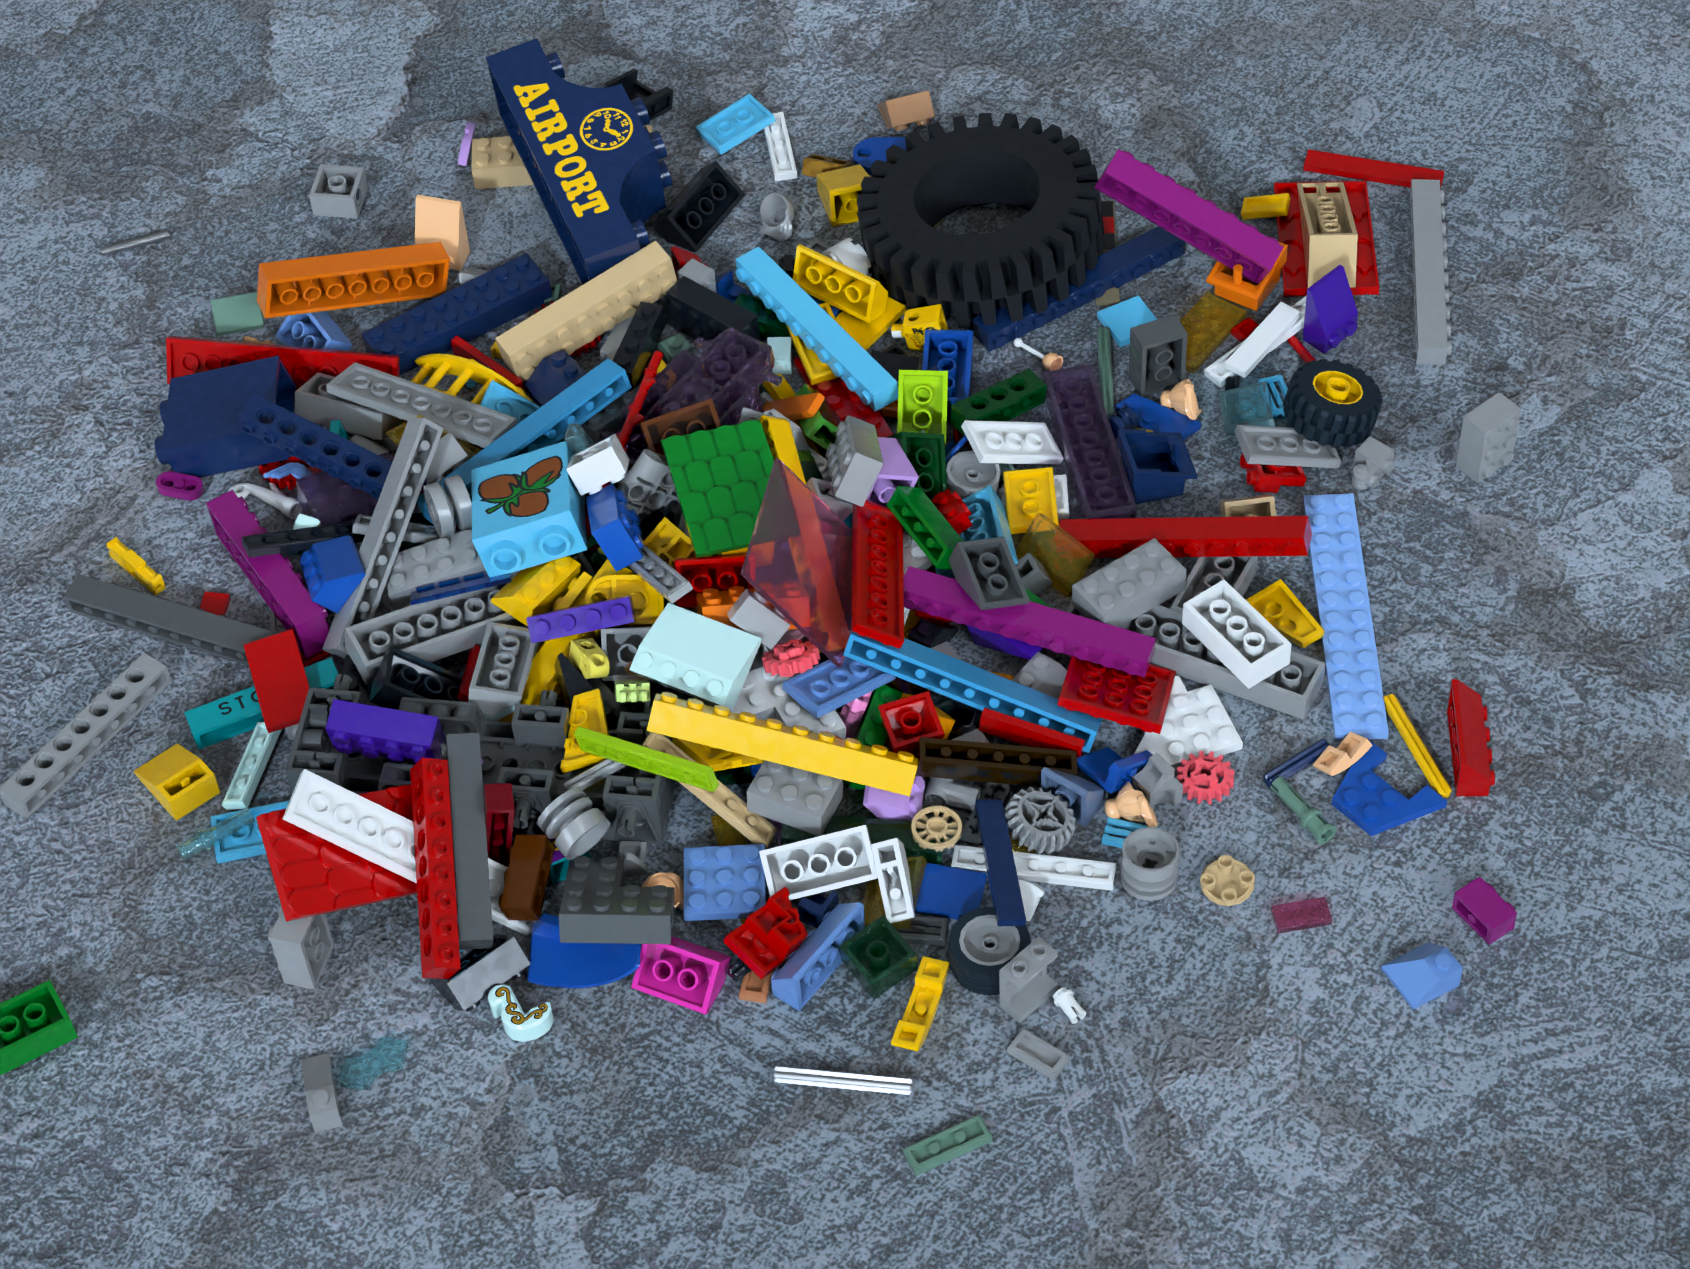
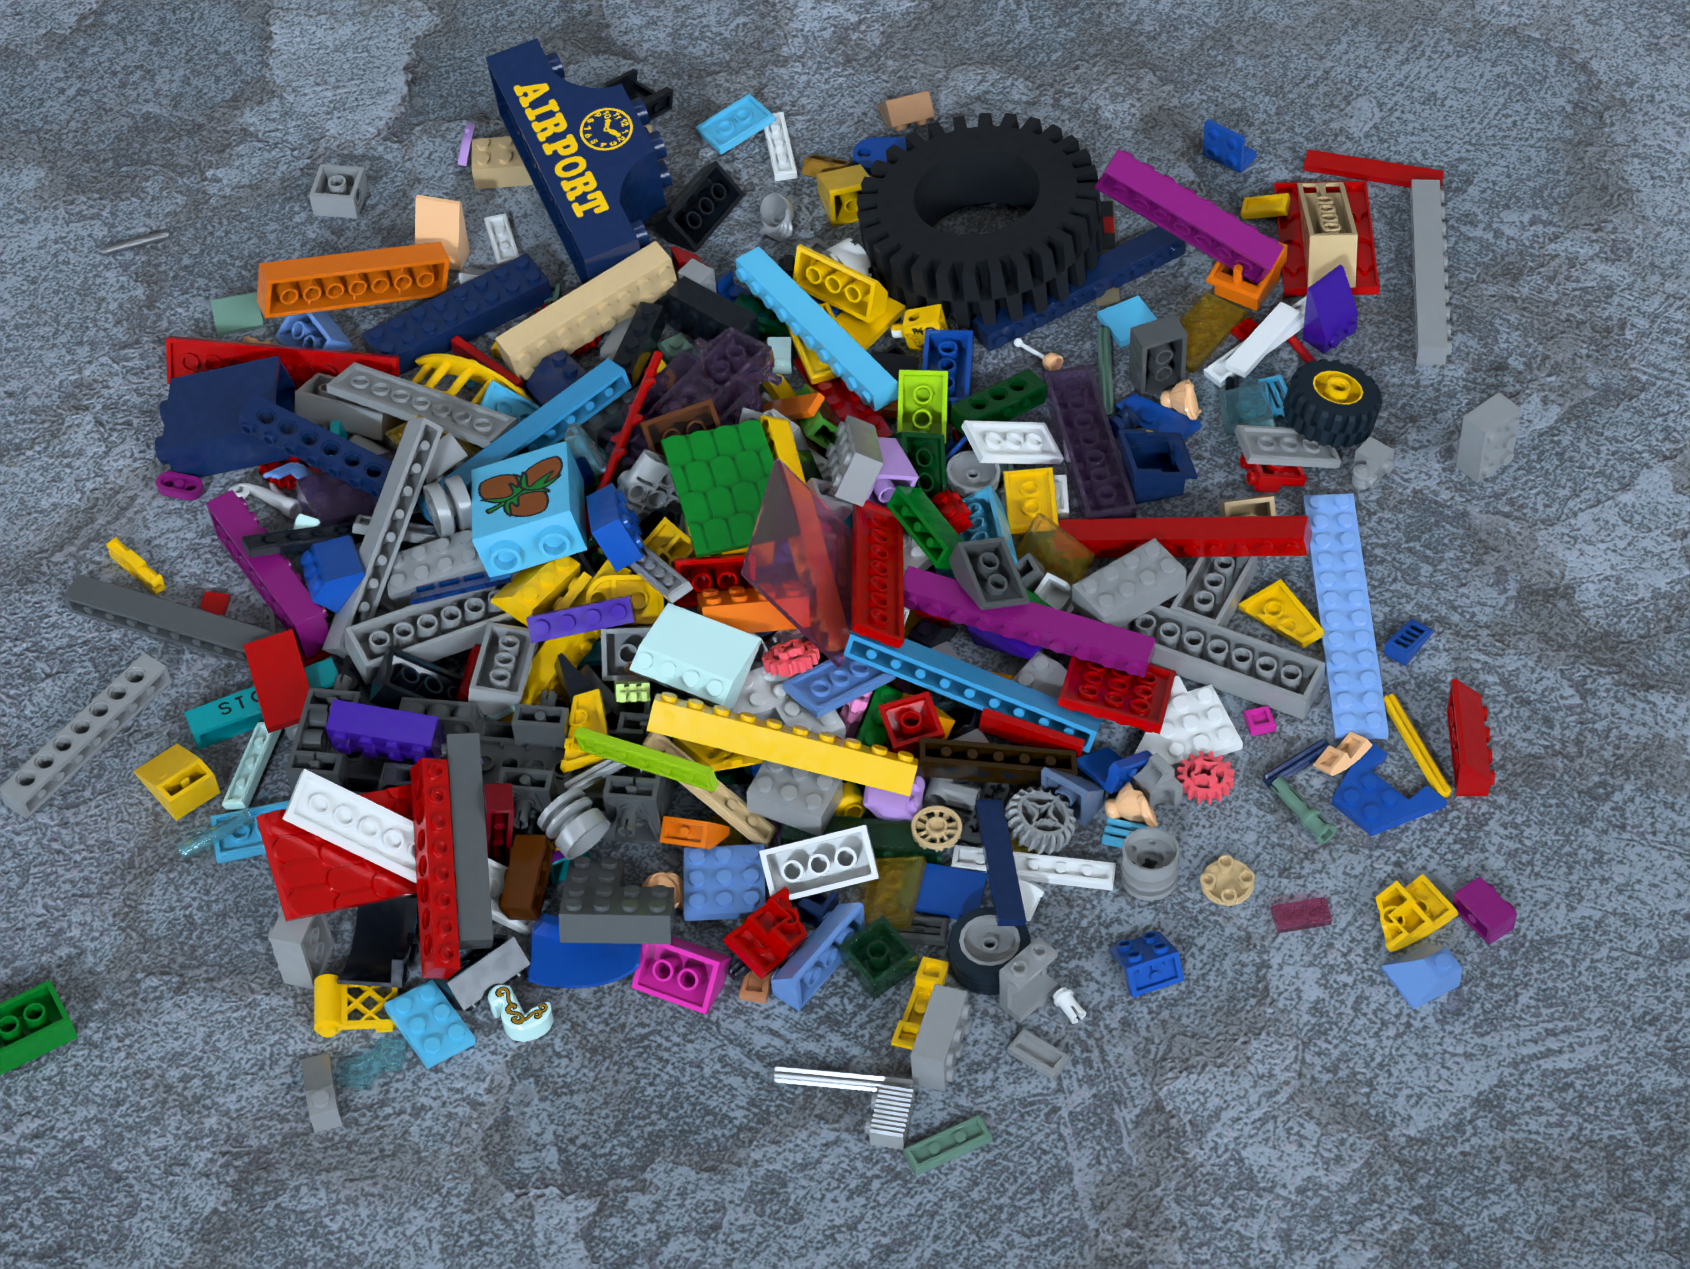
white brick [566,434,630,496] -> none
light yellow leg [568,638,610,679] -> none
light grey tile [617,841,648,876] -> none
light grey brick [727,589,791,650] -> none
white slope [871,838,915,924] -> none
white brick [1182,580,1292,689] -> none
none -> yellow piece [314,974,398,1037]
none -> black panel [337,895,419,988]
none -> medium azure plate [384,979,476,1069]
none -> white tile [484,213,519,267]
none -> orange tile [659,816,730,850]
none -> yellow head [834,782,867,822]
none -> light grey brick [865,1083,915,1150]
none -> light grey brick [911,984,972,1092]
none -> white panel [1034,572,1072,612]
none -> blue bracket [1109,931,1184,998]
none -> blue bracket [1203,119,1256,173]
none -> dark pink tile [1243,706,1276,736]
none -> yellow slope [1375,874,1459,952]
none -> blue slope [1384,618,1434,666]

